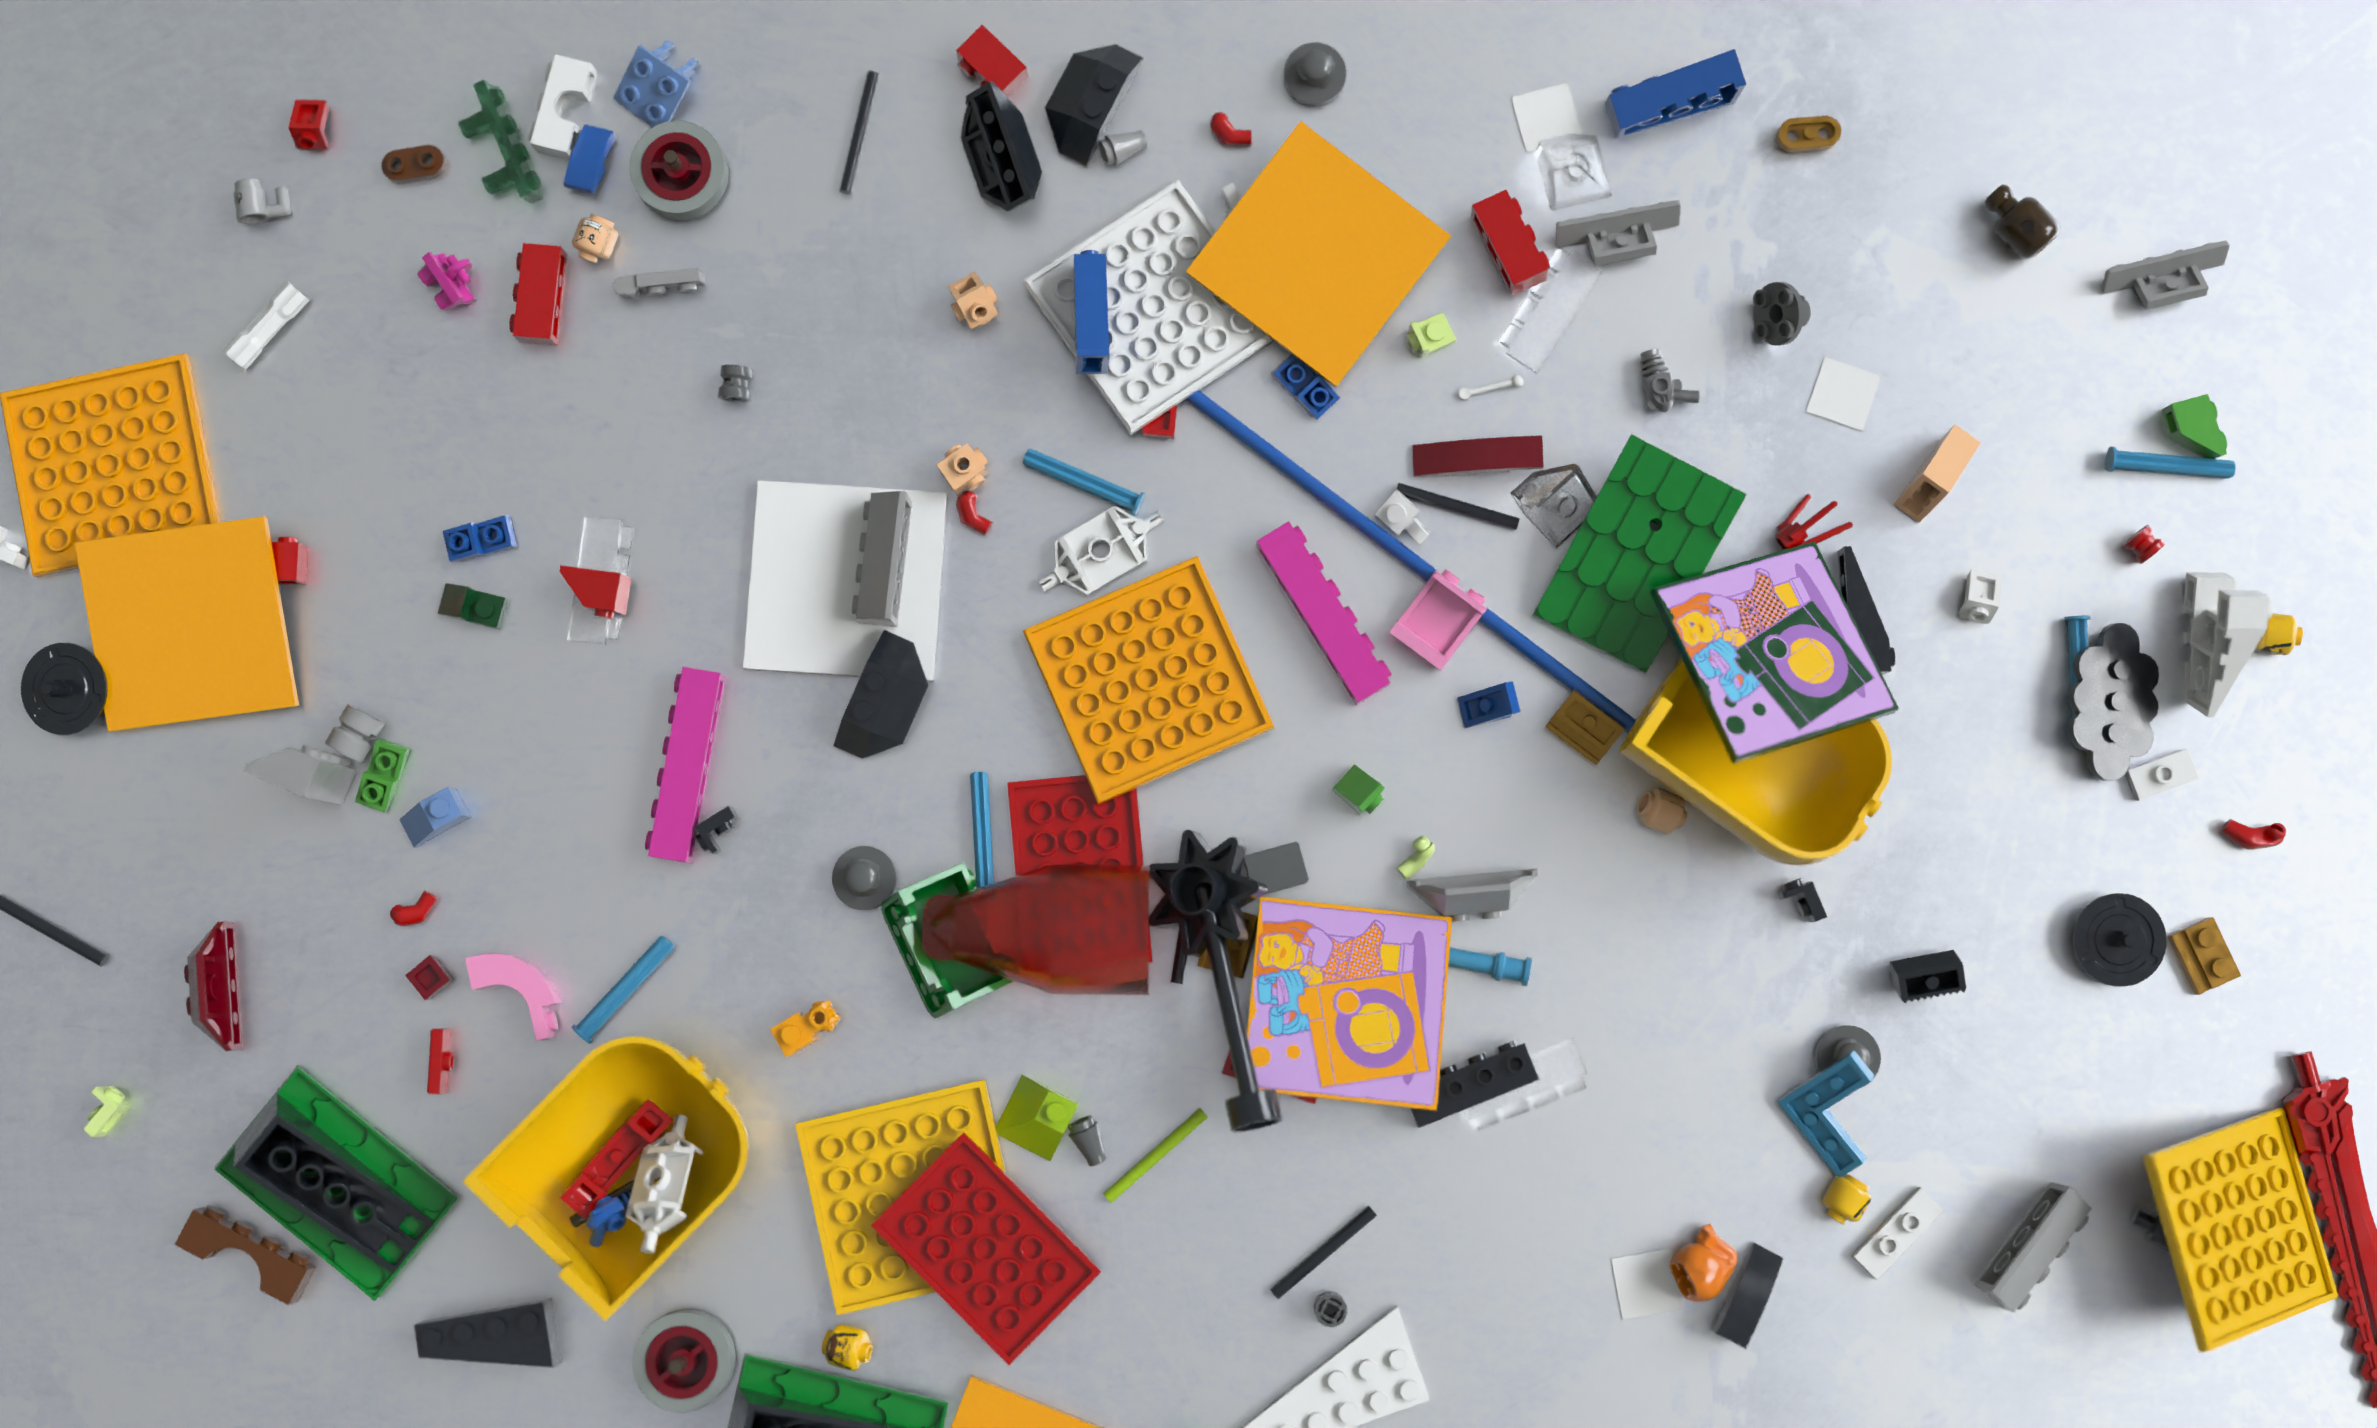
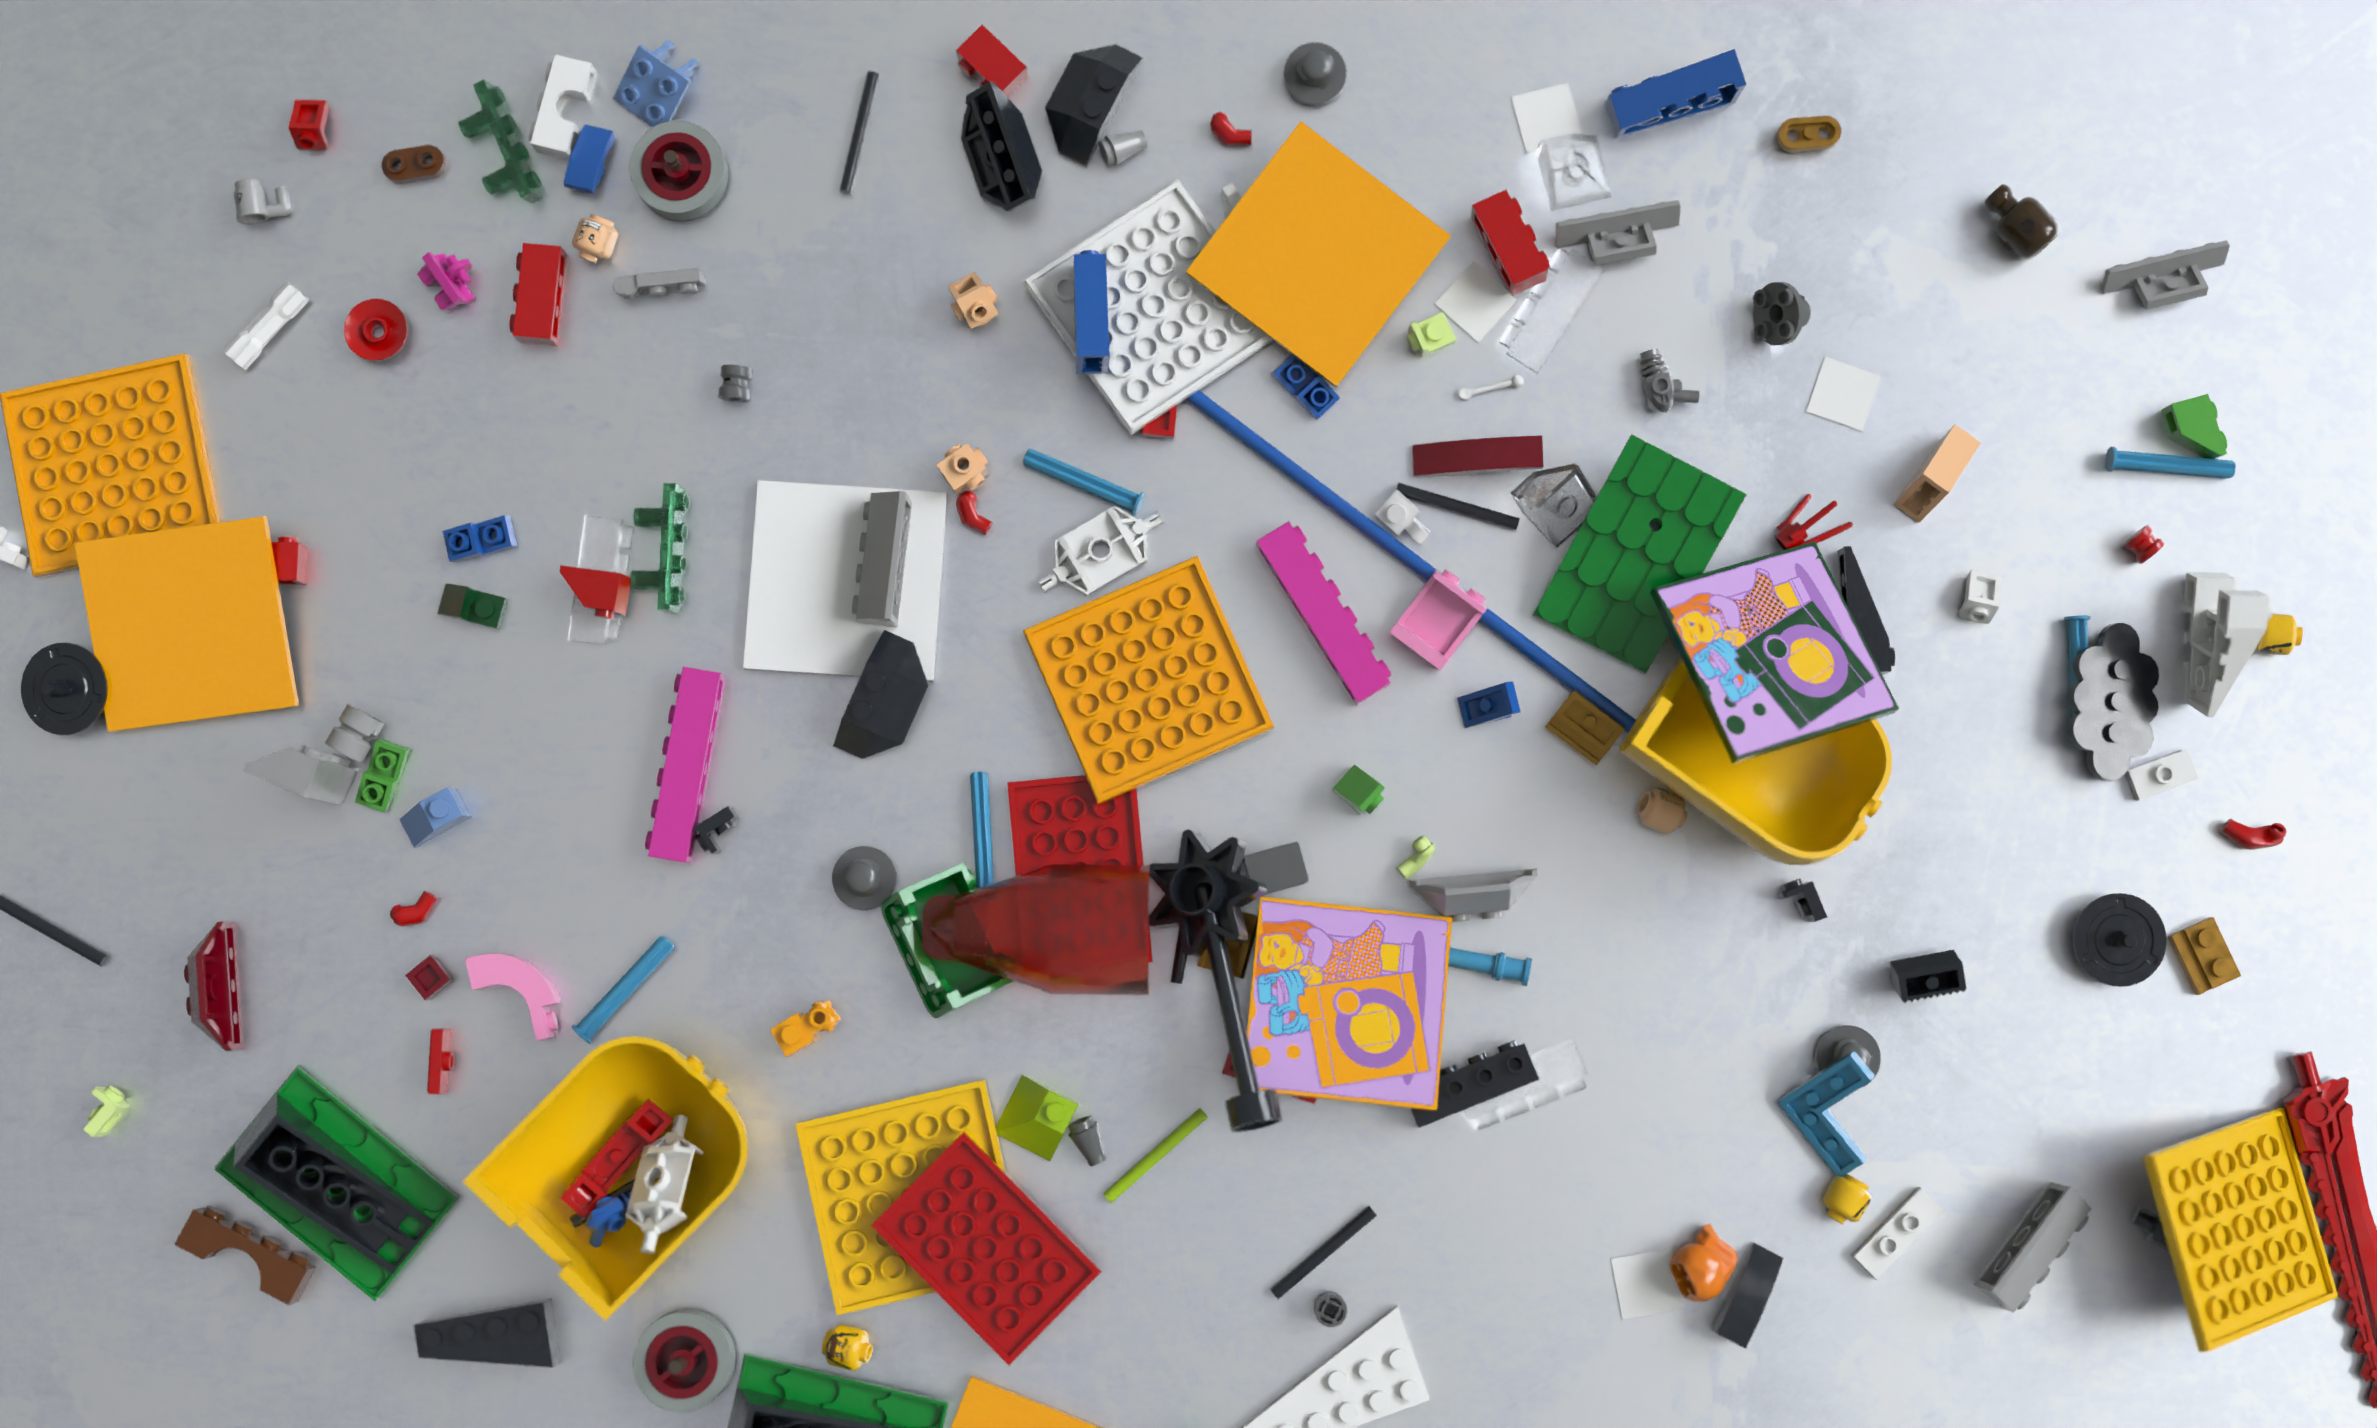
none -> red dish [344,299,408,361]
none -> clear green plate [630,483,689,614]
none -> white sticker [1434,261,1518,343]

